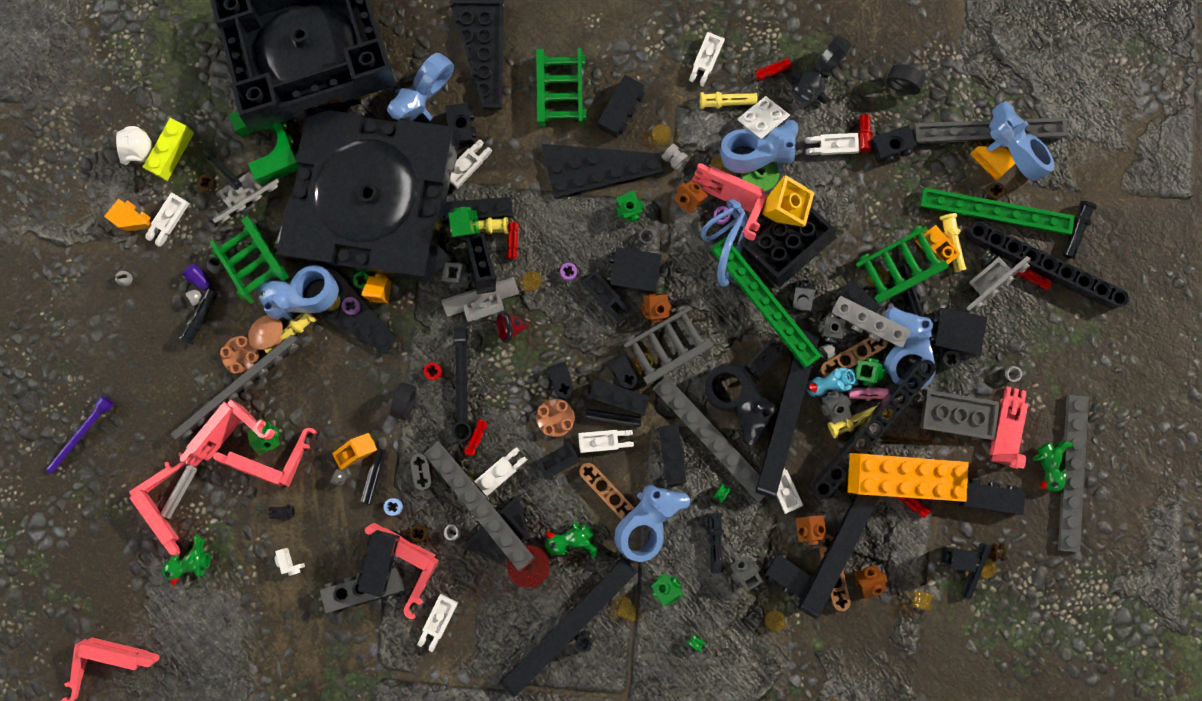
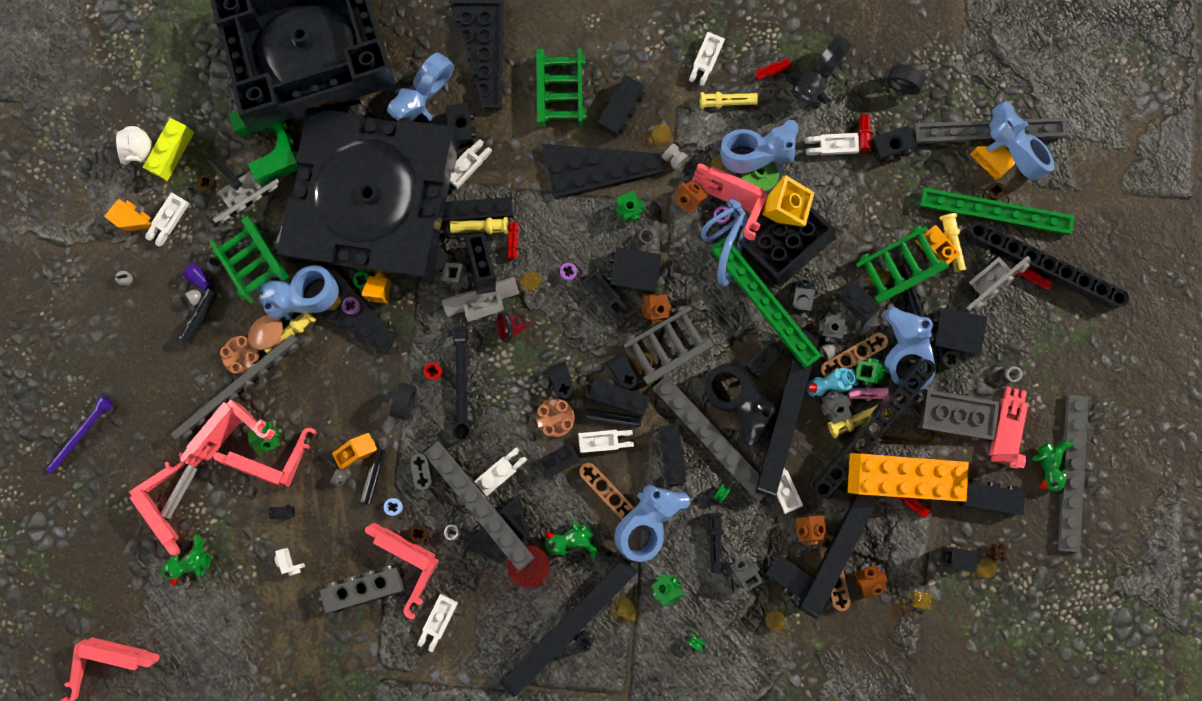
black brick [357,530,400,597] -> none
green arch [448,207,480,237] -> none
red axle [464,419,488,456] -> none
white hinge [737,96,790,139] -> none
light grey bracket [832,296,911,348] -> none
black axle [960,543,991,599] -> none
black pin [1063,201,1097,259] -> none

